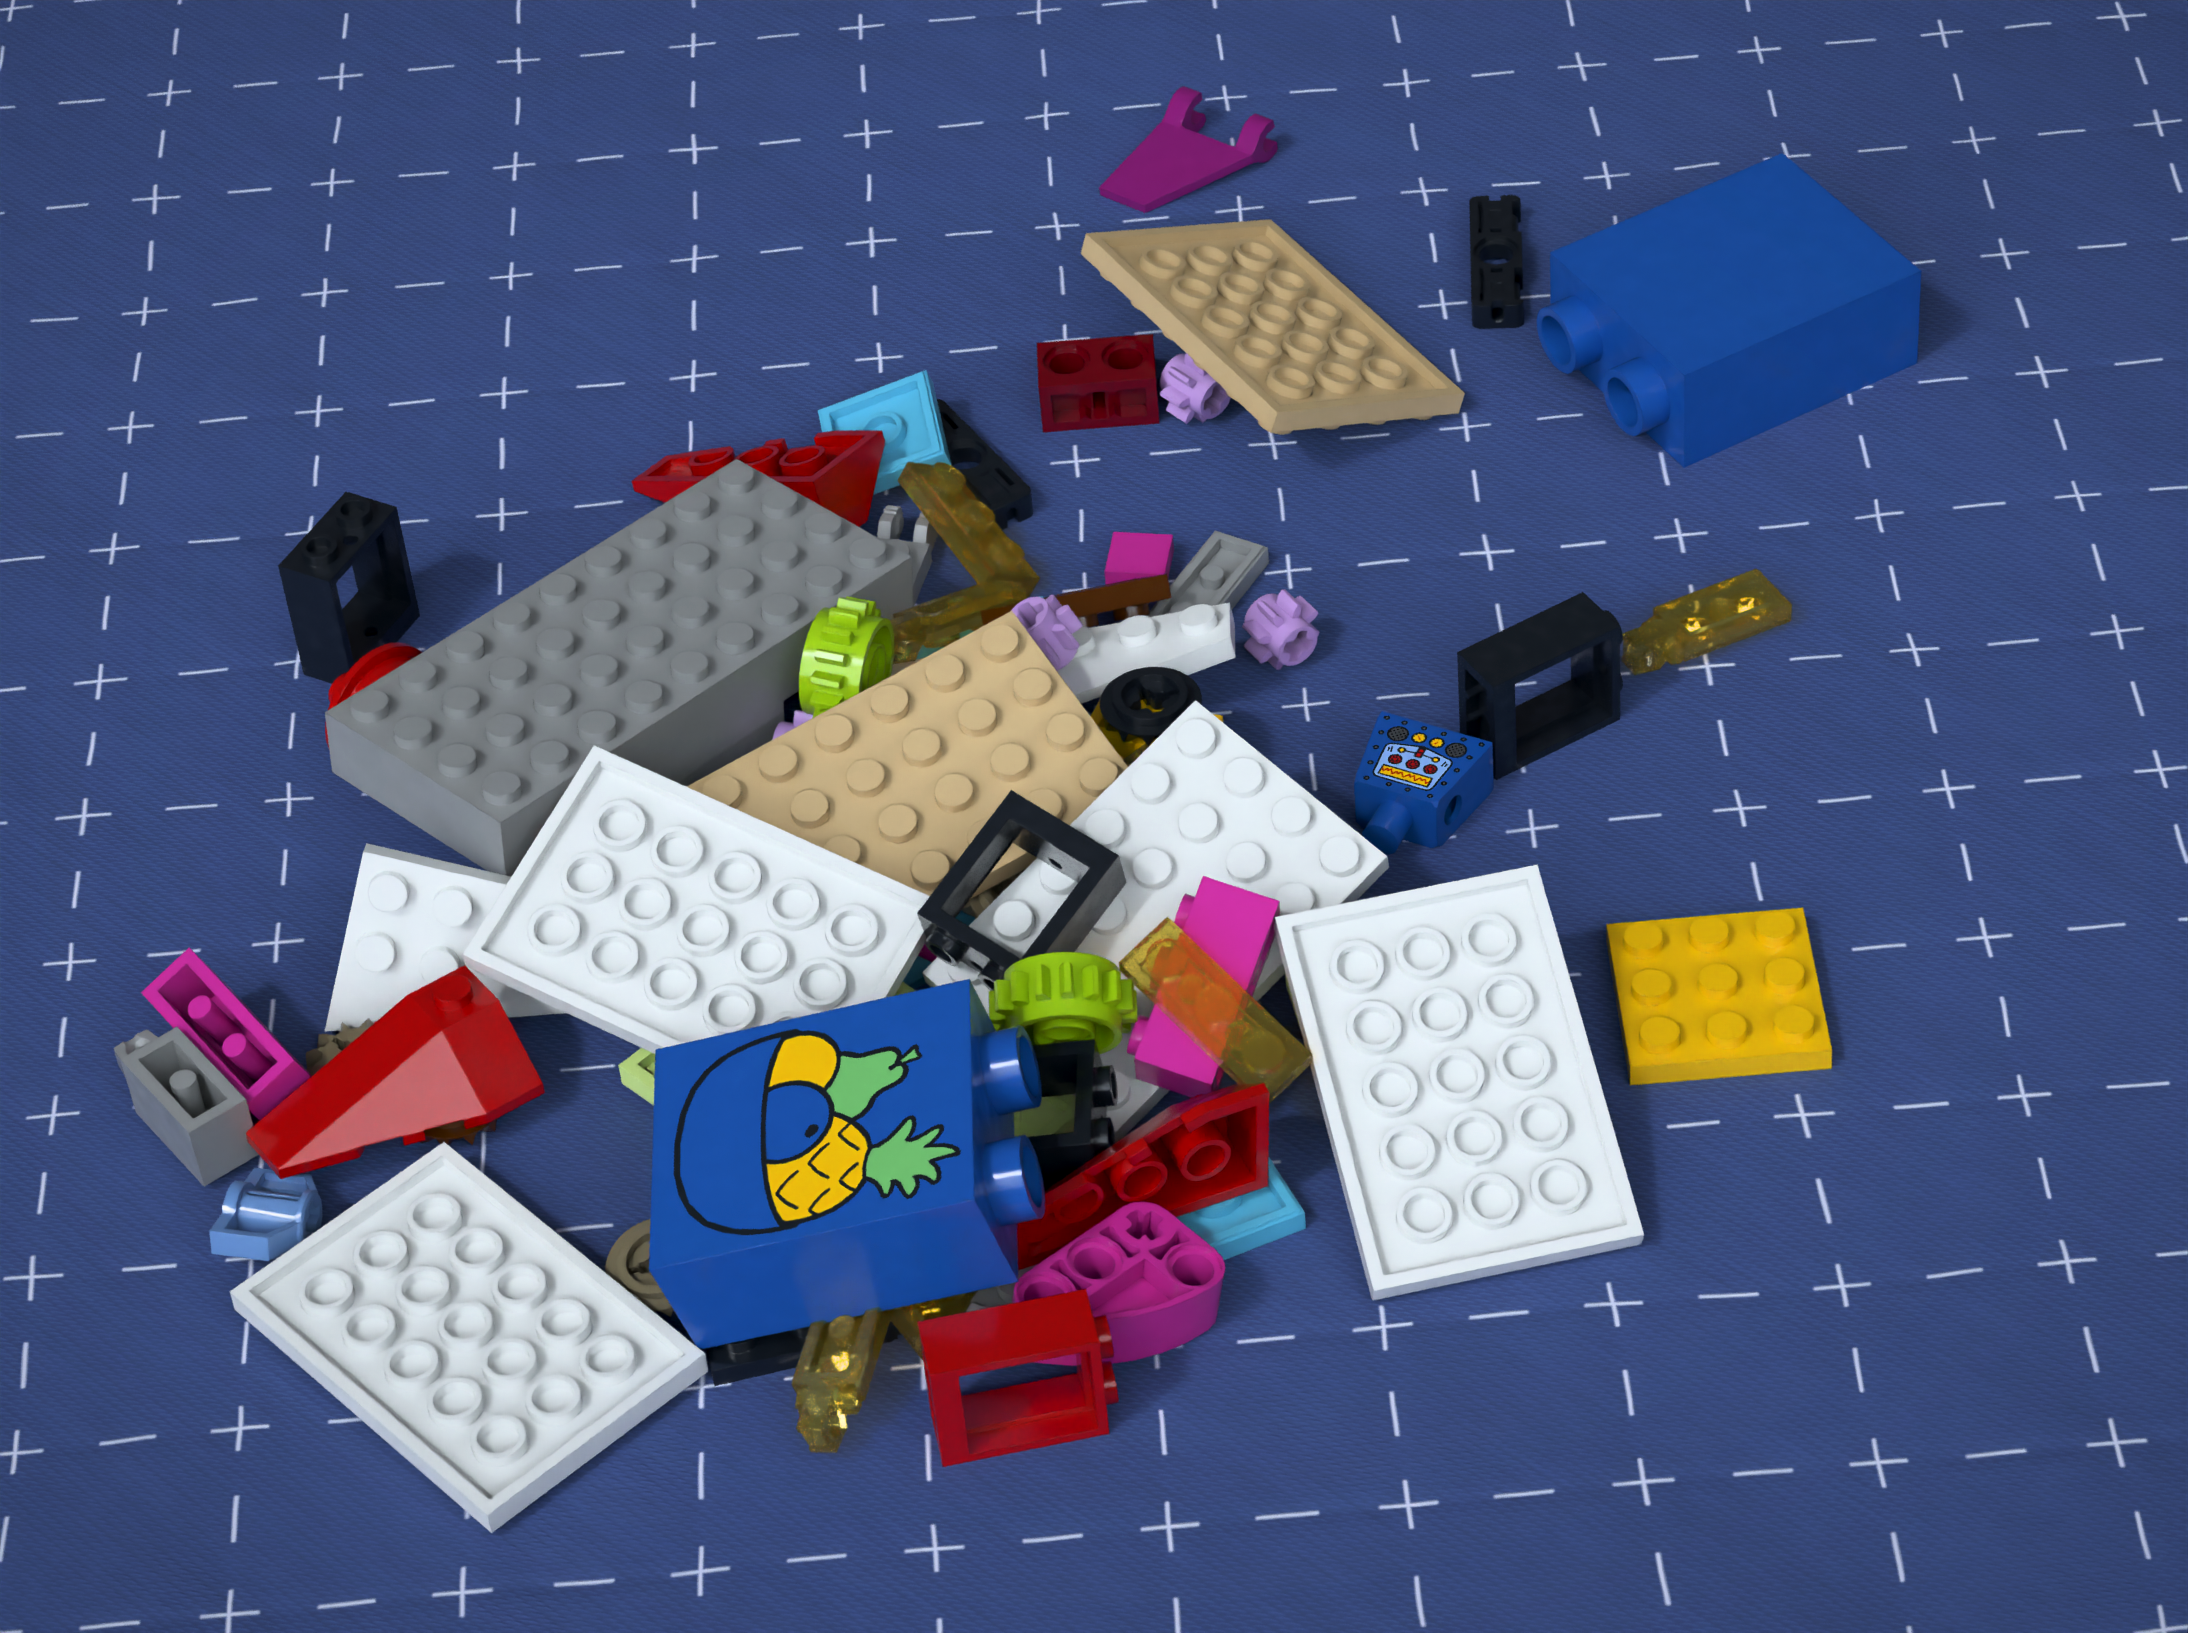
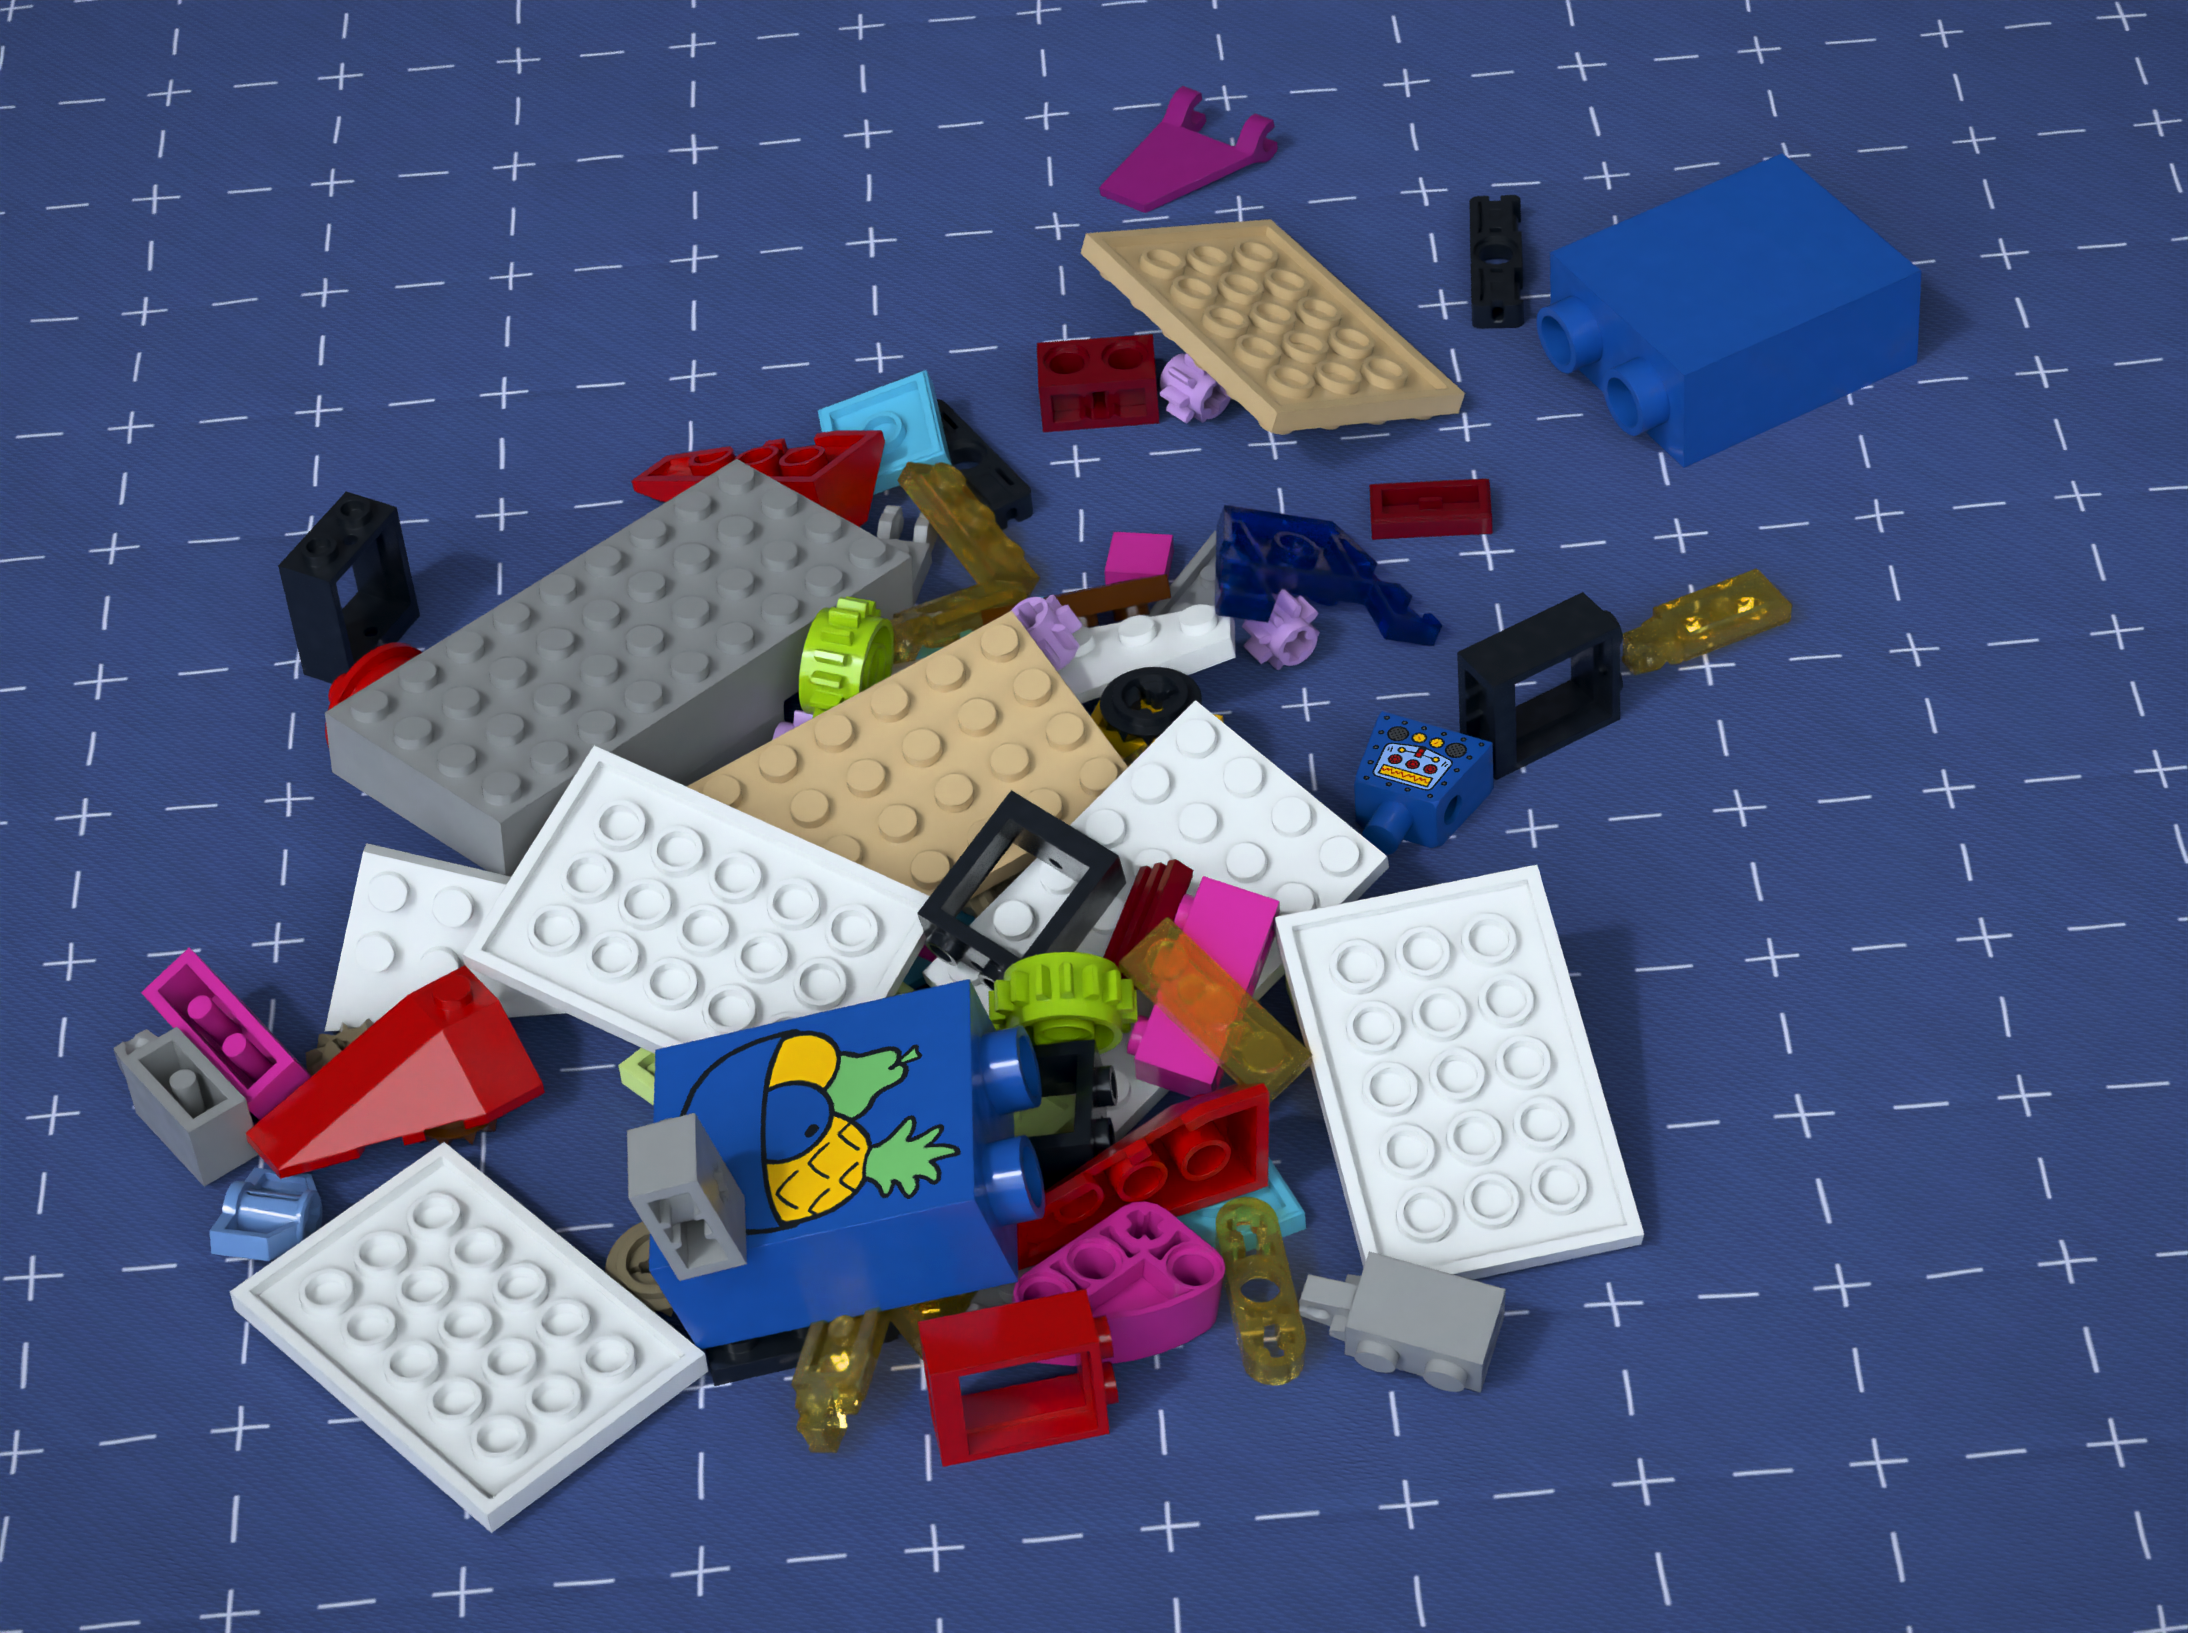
yellow plate [1606,908,1832,1086] -> none
none -> light grey brick [627,1113,747,1281]
none -> dark red tile [1103,859,1194,990]
none -> clear blue wing [1214,505,1442,646]
none -> clear yellow beam [1215,1197,1306,1385]
none -> light grey hinge [1299,1251,1506,1393]
none -> dark red tile [1369,479,1492,540]

